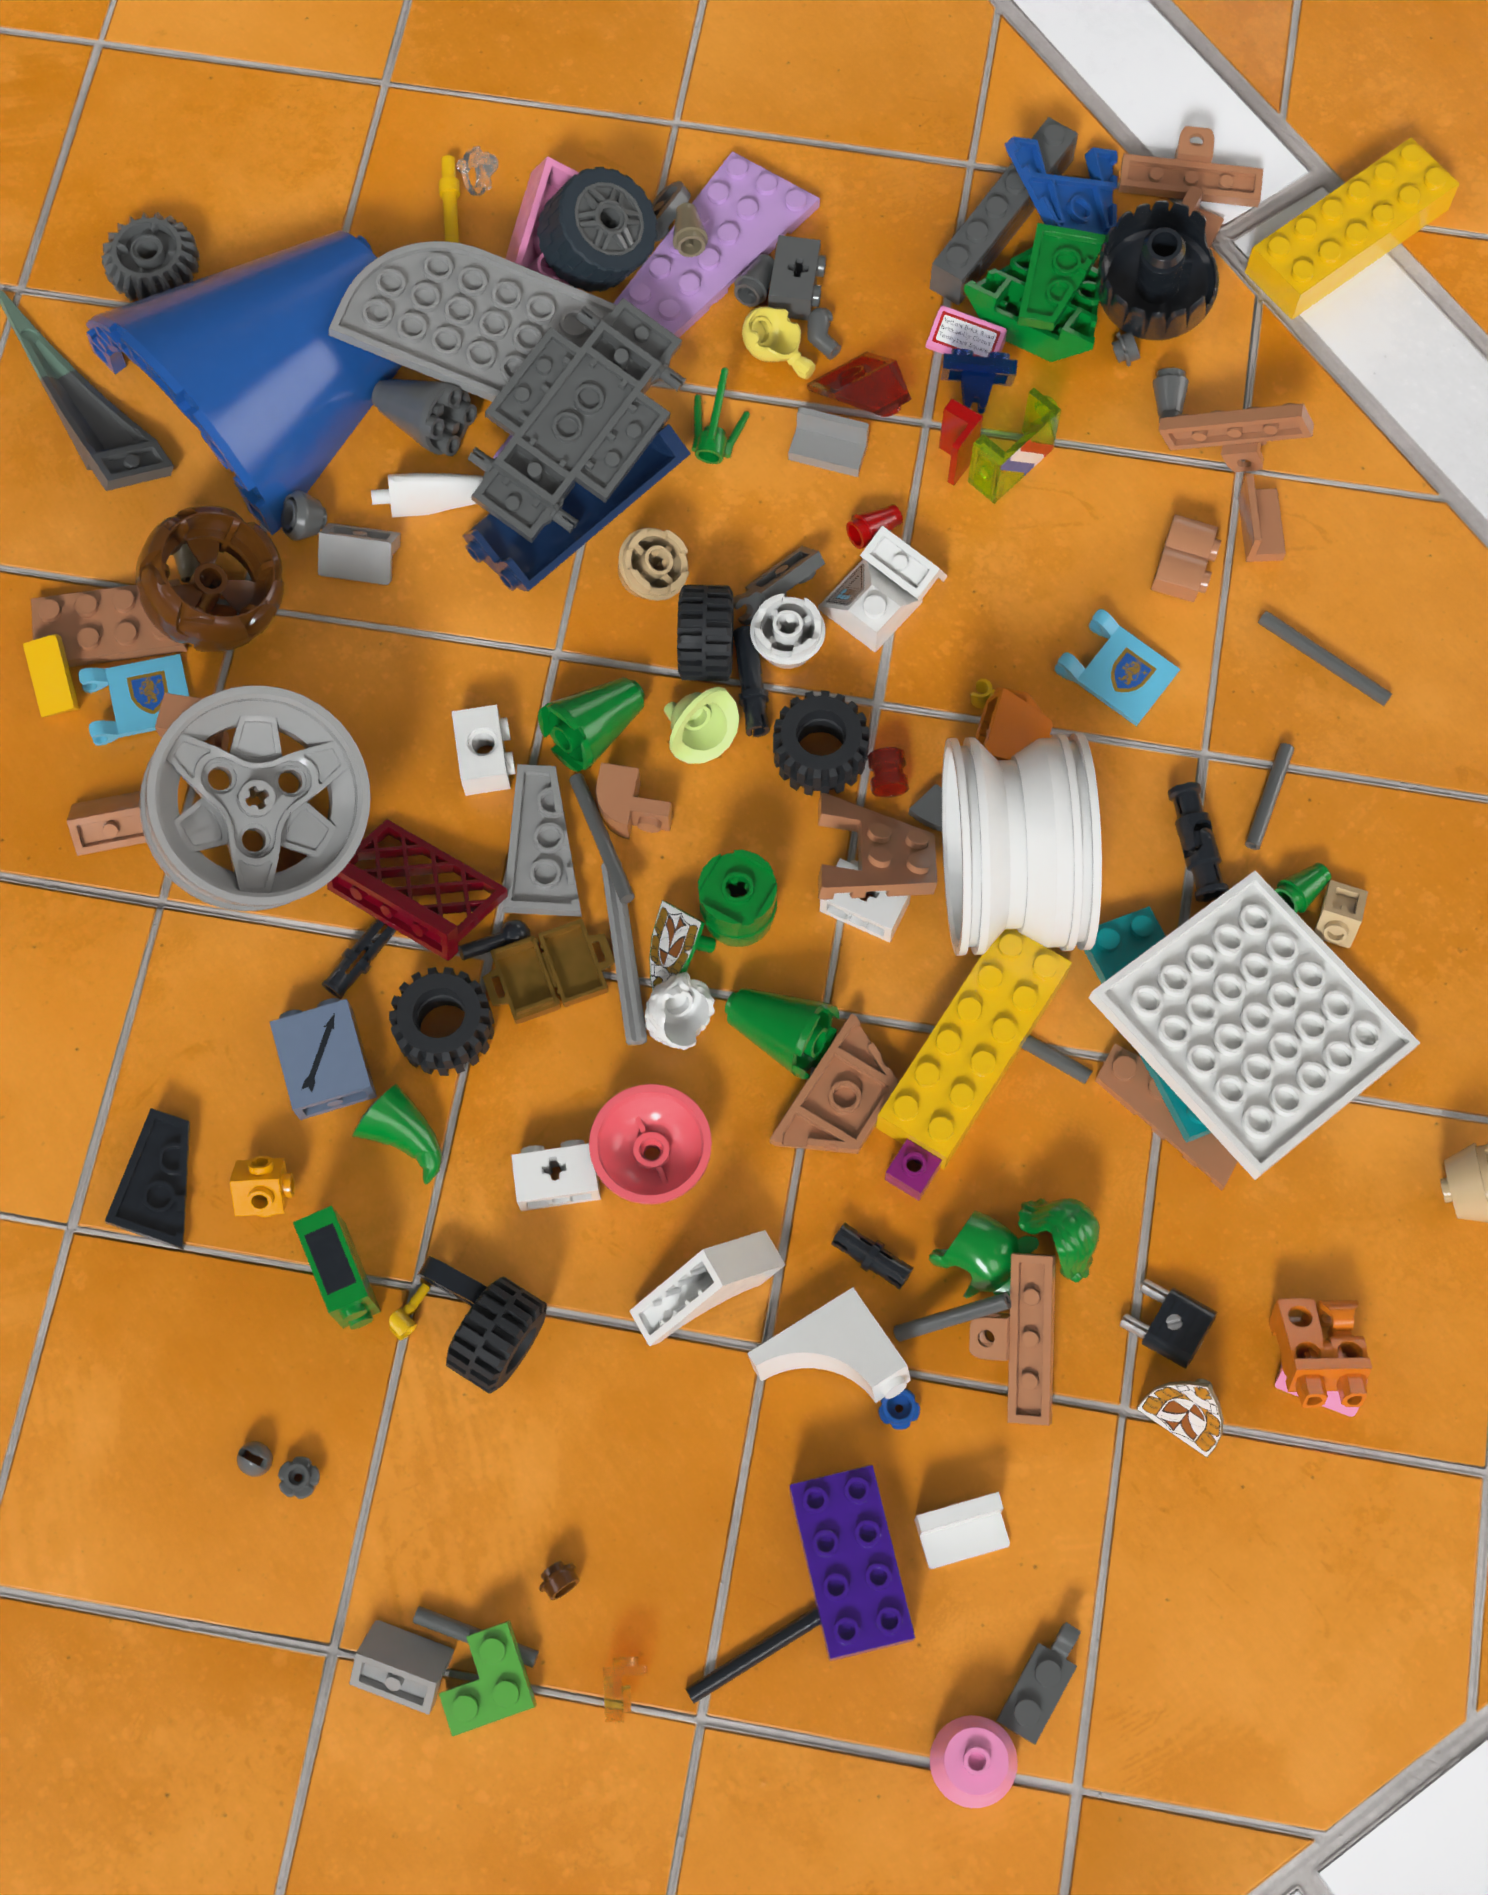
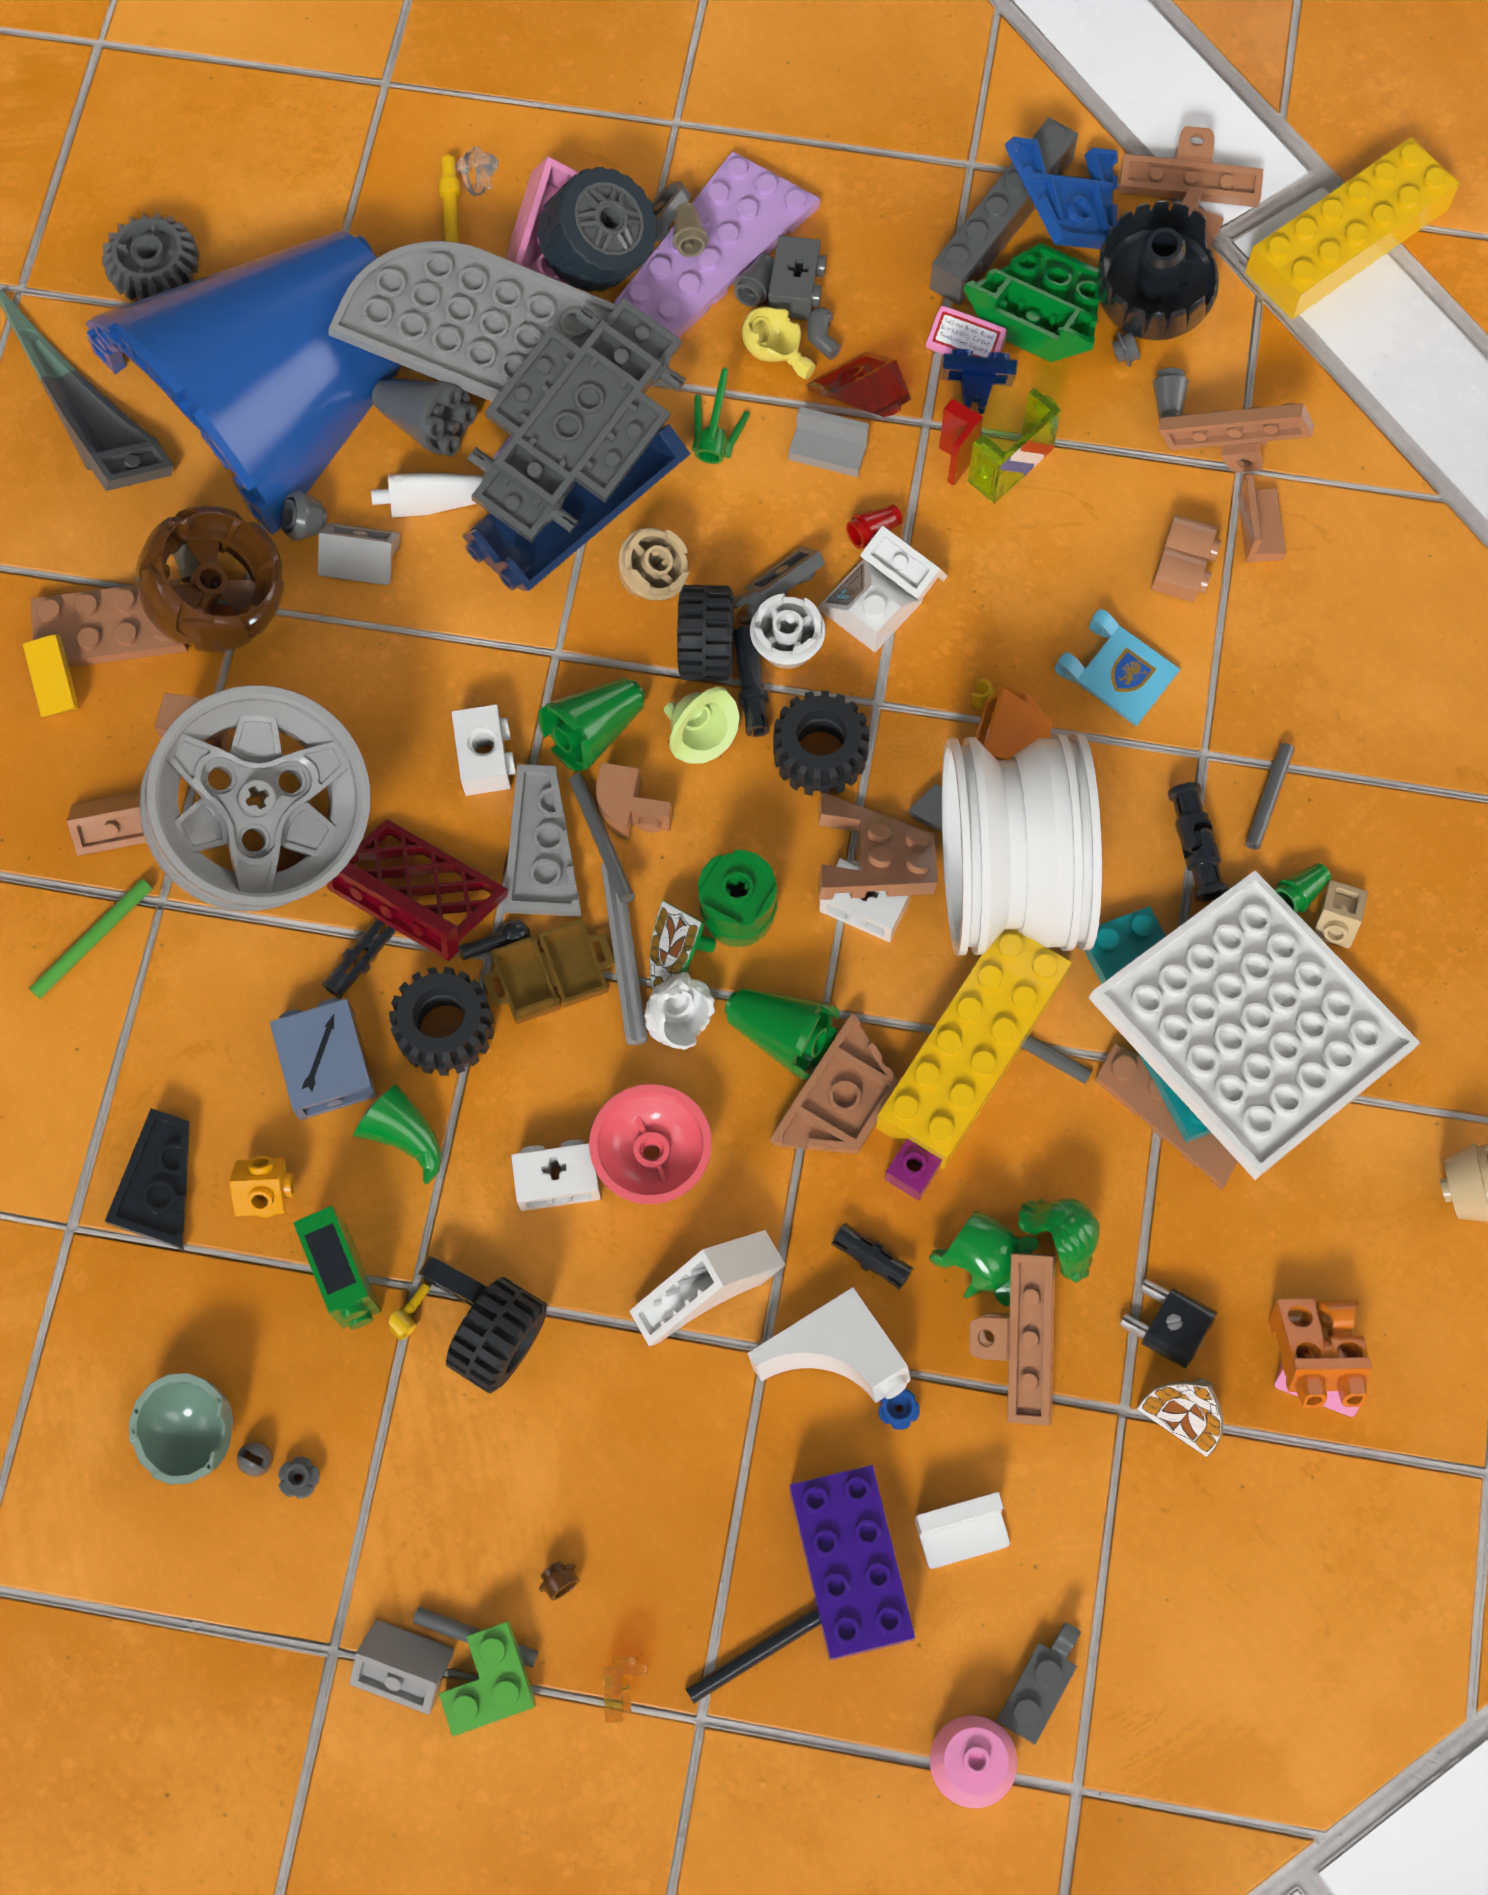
medium azure flag [78,654,189,746] -> none
clear red wheel [867,747,909,798] -> none
dark grey piece [894,1292,1012,1342] -> none
green wing [1017,223,1106,331] -> none
dark grey bar [1258,611,1392,706] -> none
none -> bright green bar [28,878,153,999]
none -> sand green cylinder [129,1373,233,1485]

